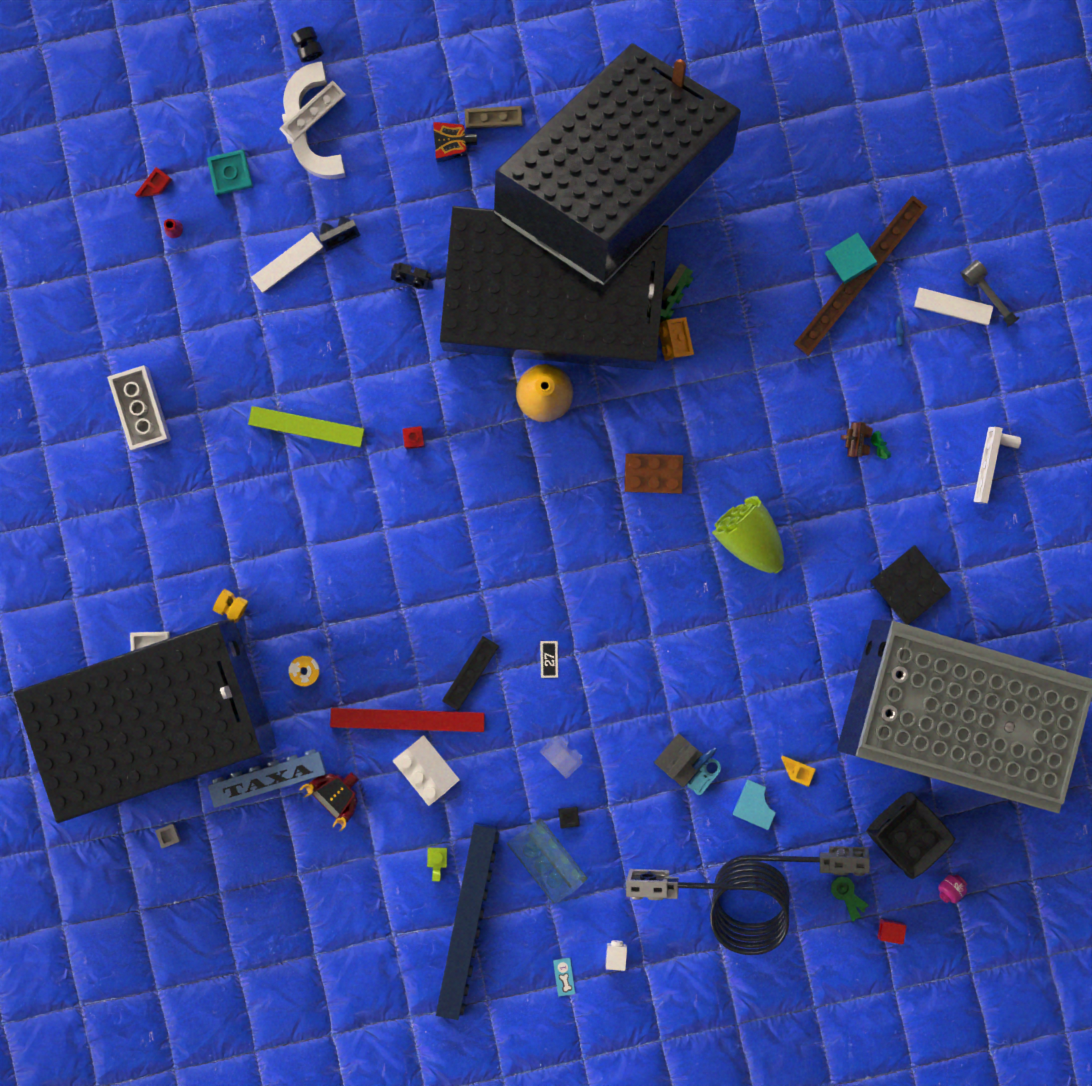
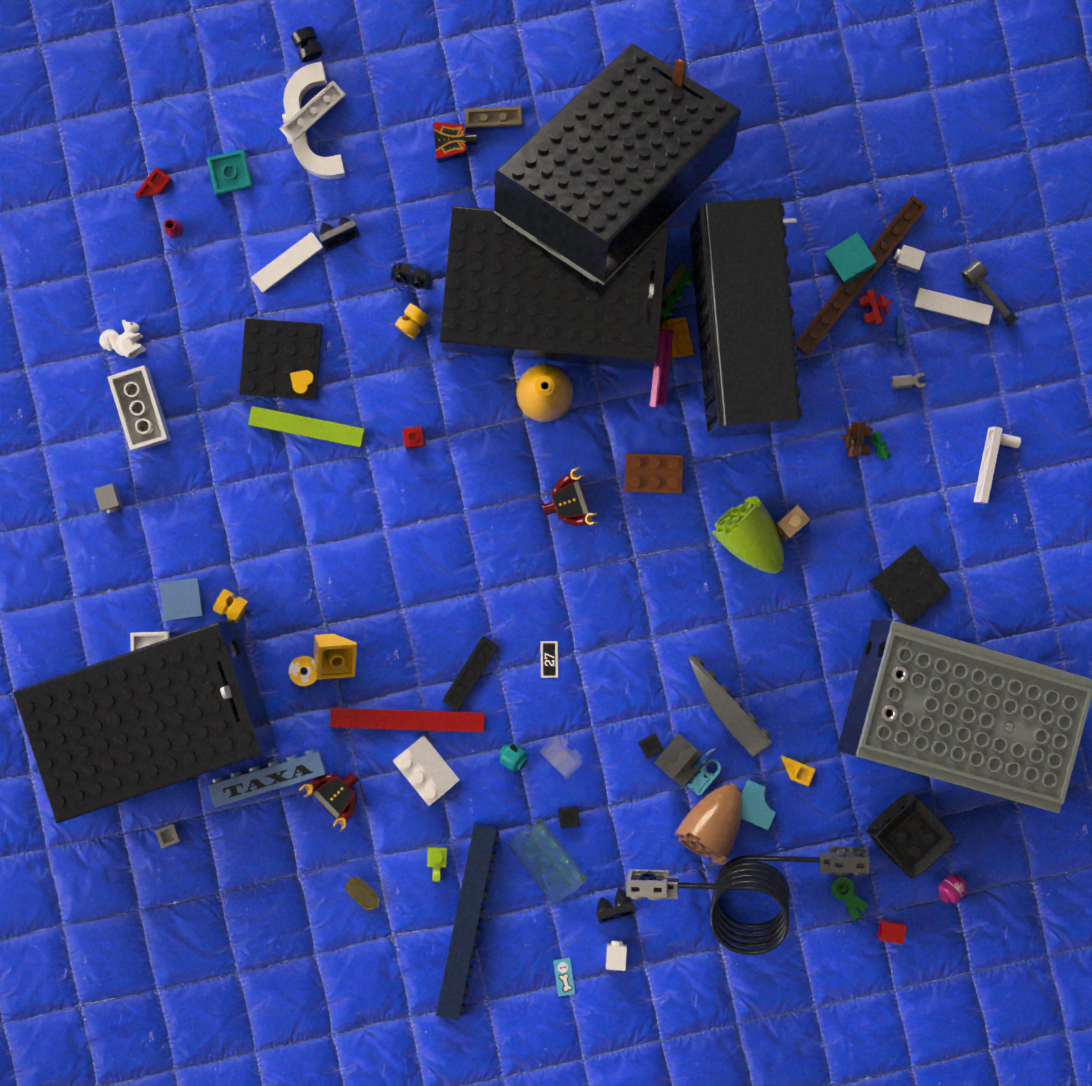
none -> light grey brick [94,483,122,514]
none -> white animal [99,320,146,358]
none -> medium blue tile [159,578,203,621]
none -> black plate [239,318,322,400]
none -> yellow tile [290,370,314,394]
none -> yellow slope [314,634,357,680]
none -> clear yellow tile [345,877,379,910]
none -> yellow wheel [395,303,430,339]
none -> teal head [499,743,528,772]
none -> torso [542,467,598,527]
none -> black tile [596,888,636,924]
none -> black tile [638,733,664,759]
none -> dark pink tile [650,329,673,407]
none -> medium nougat cylinder [674,783,742,865]
none -> dark grey wedge [688,655,772,756]
none -> black piece [689,197,802,438]
none -> tan torso [775,504,810,542]
none -> red hips [859,289,893,325]
none -> light grey bar [891,373,926,389]
none -> white brick [894,245,926,273]

